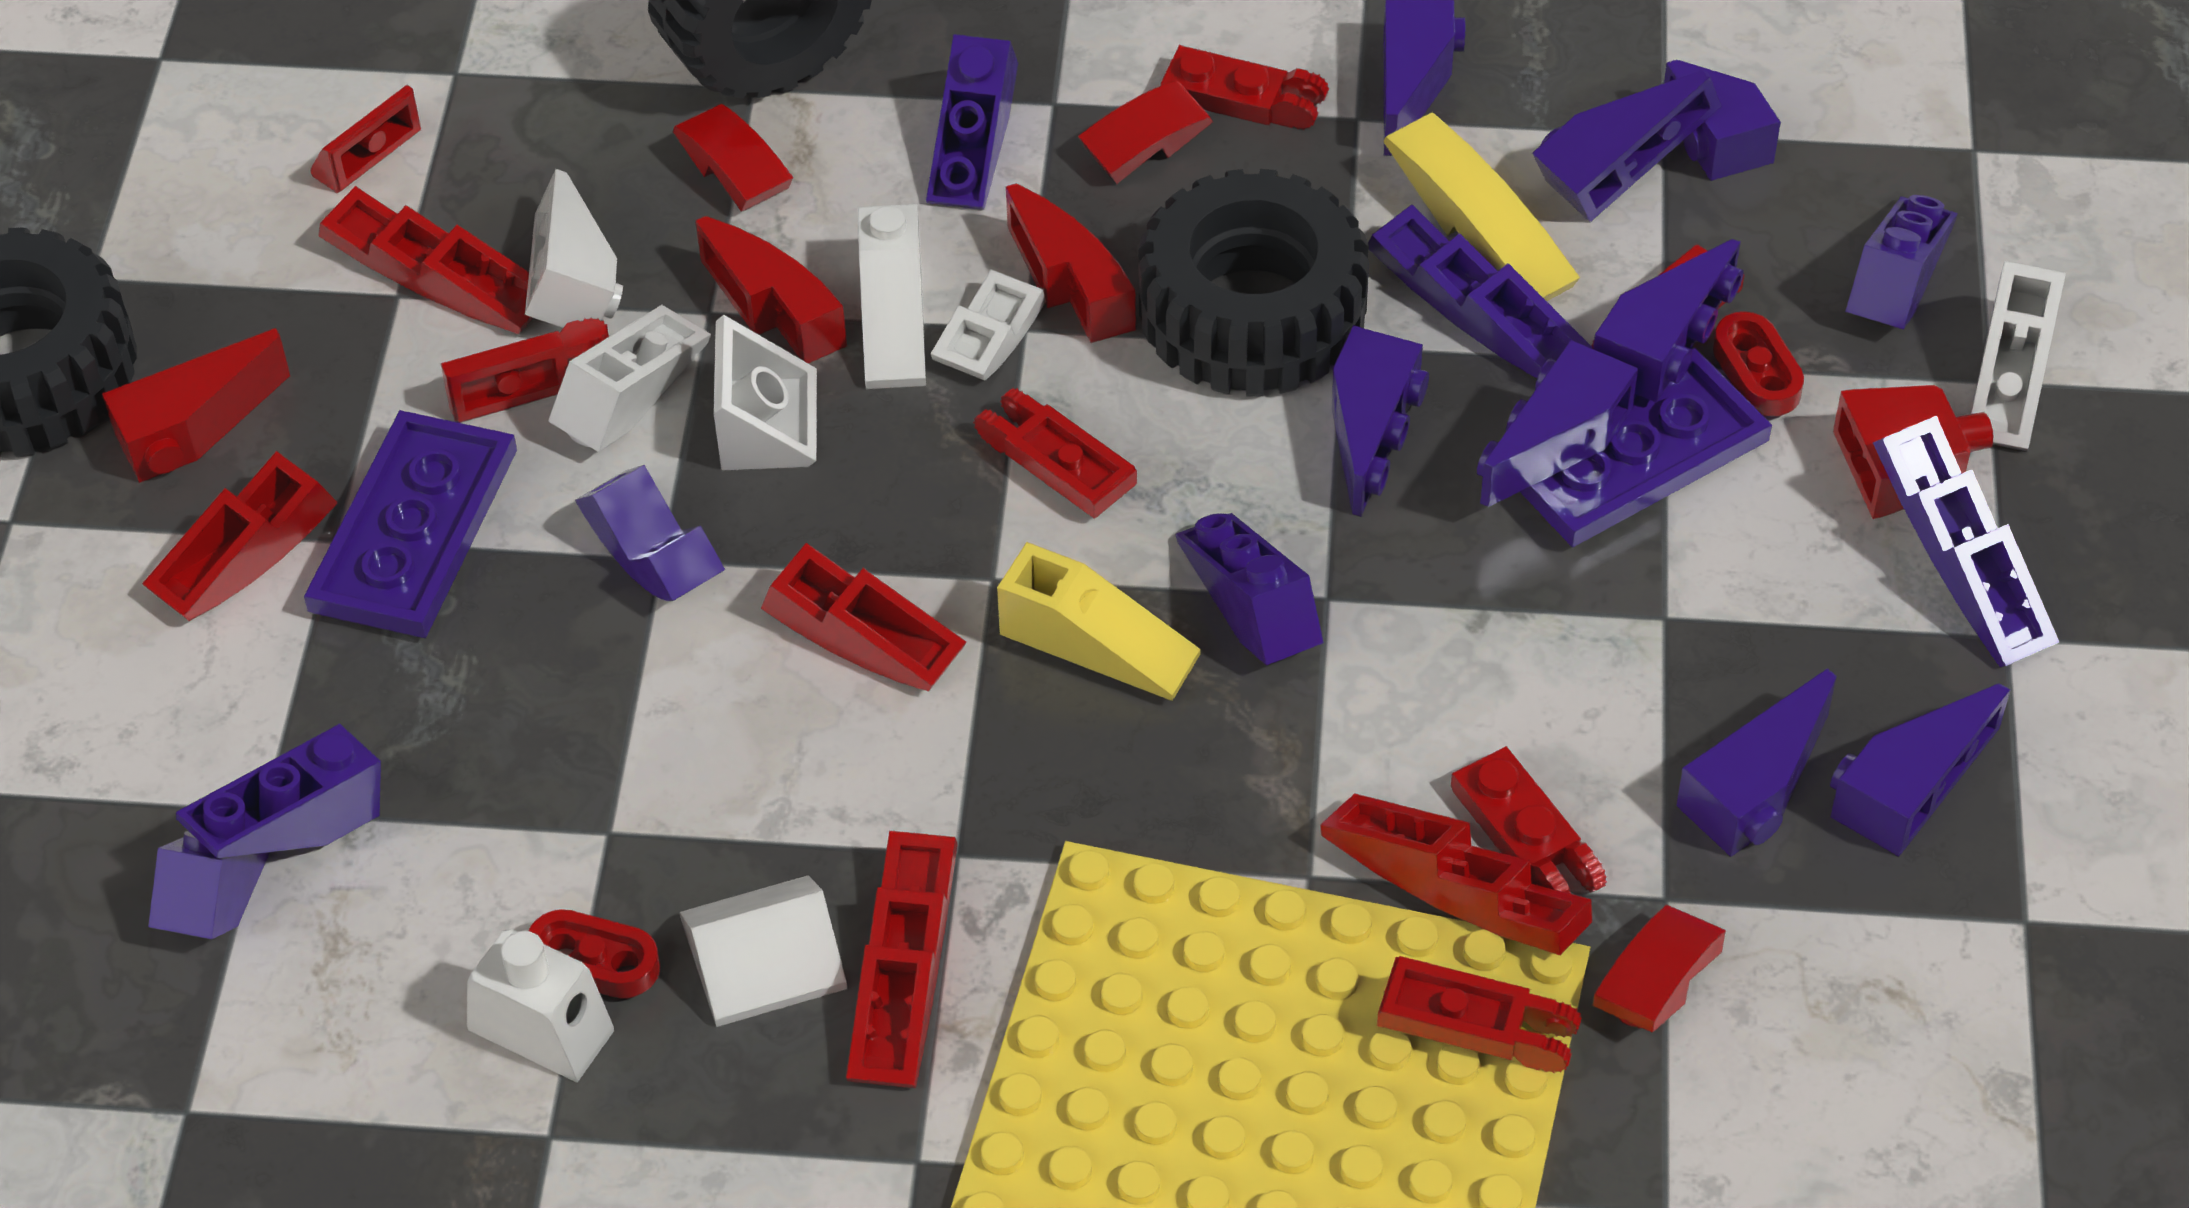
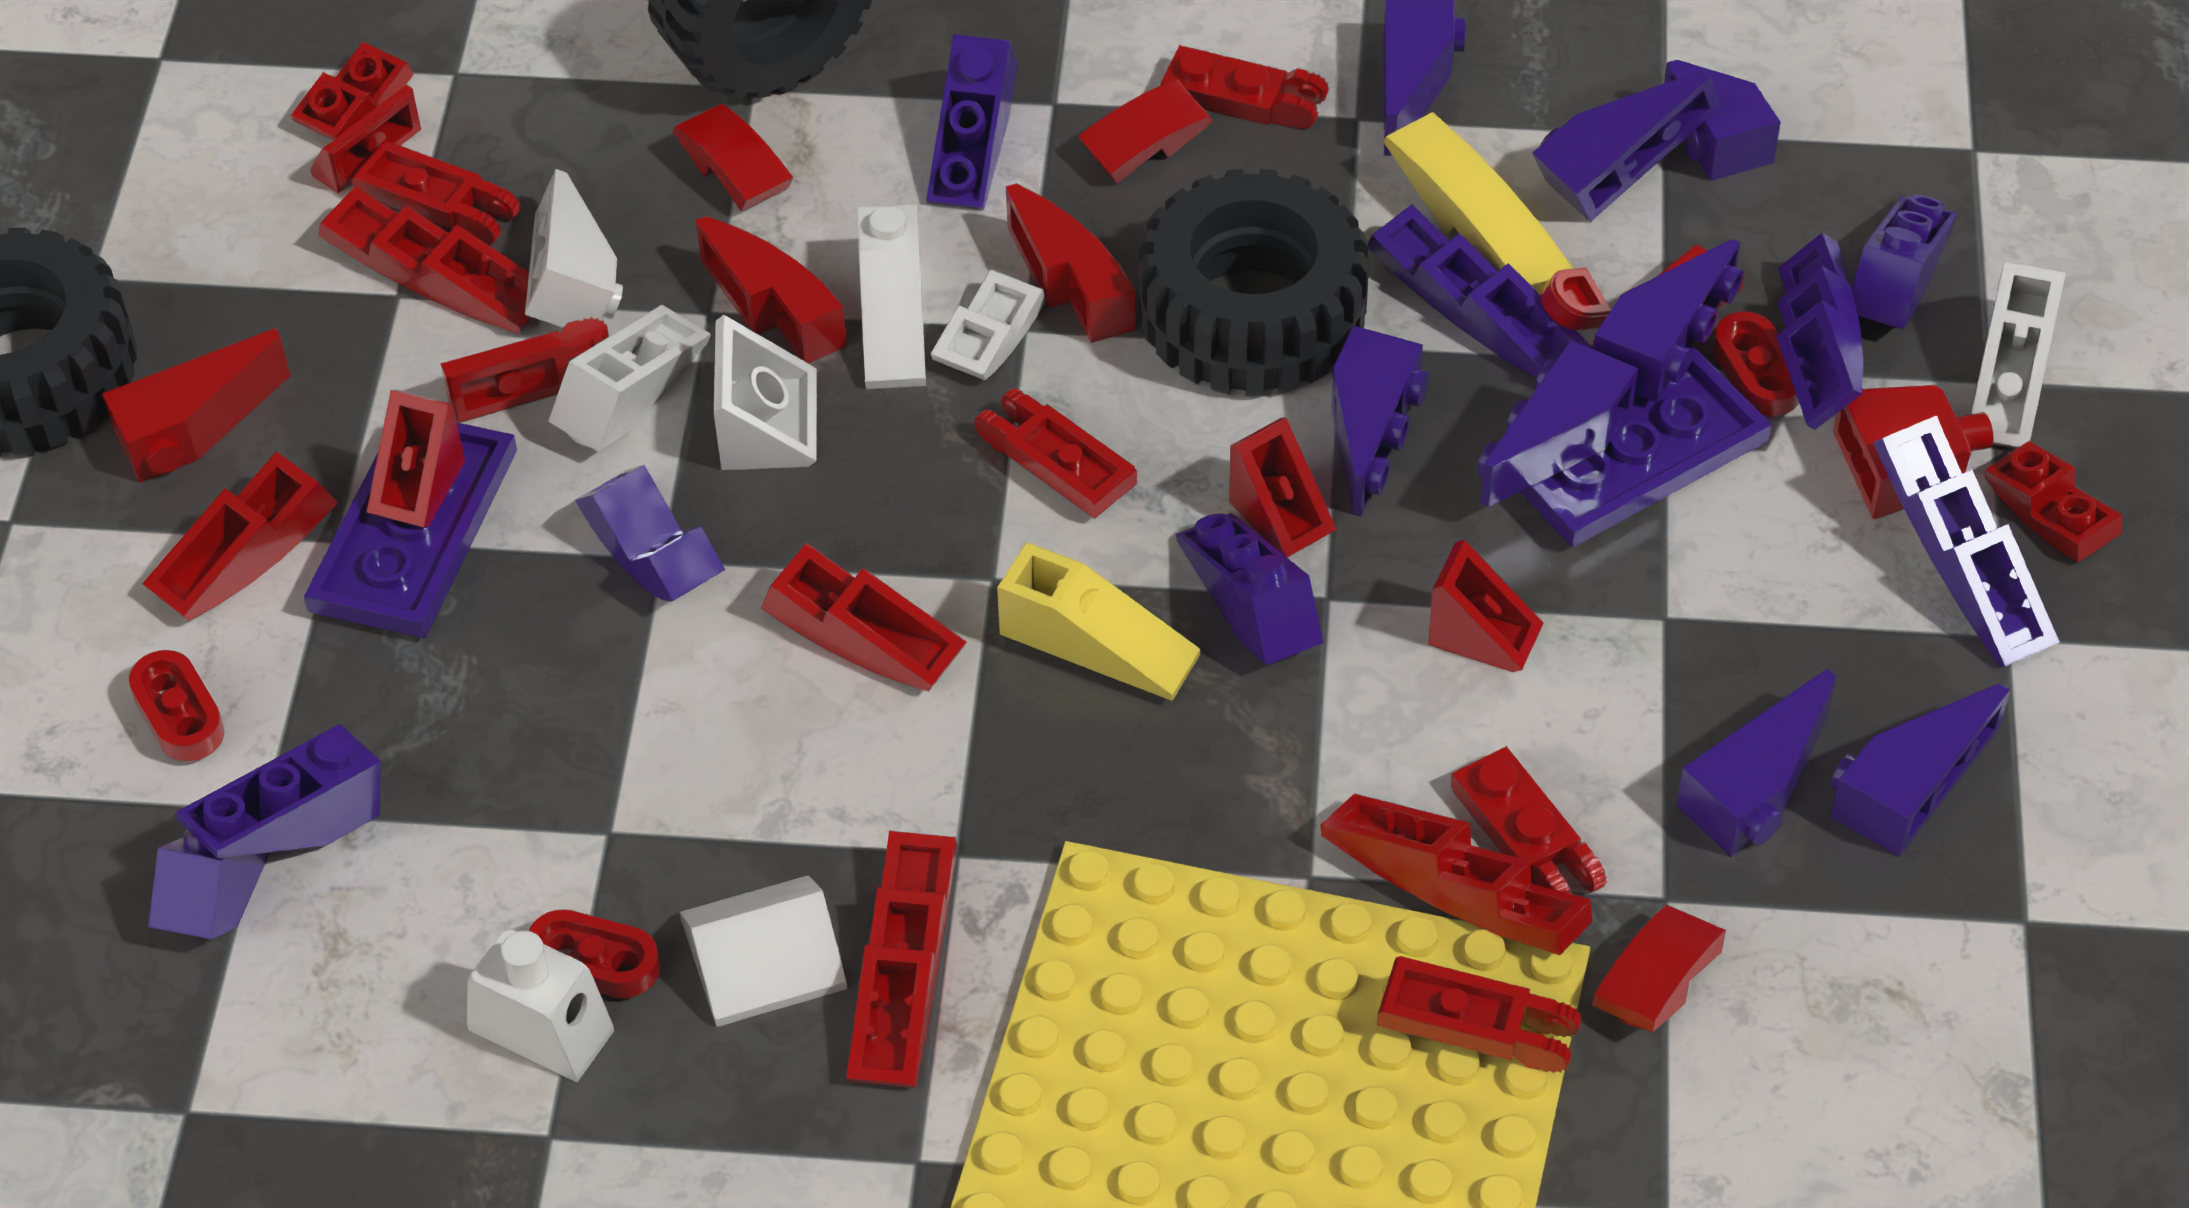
none -> red plate [129,650,225,761]
none -> red slope [290,42,414,140]
none -> red hinge [351,140,521,245]
none -> red slope [367,390,465,527]
none -> red slope [1229,417,1337,558]
none -> red slope [1428,539,1544,672]
none -> red tile [1541,267,1611,330]
none -> dark purple slope [1776,233,1864,430]
none -> red slope [1985,441,2122,563]

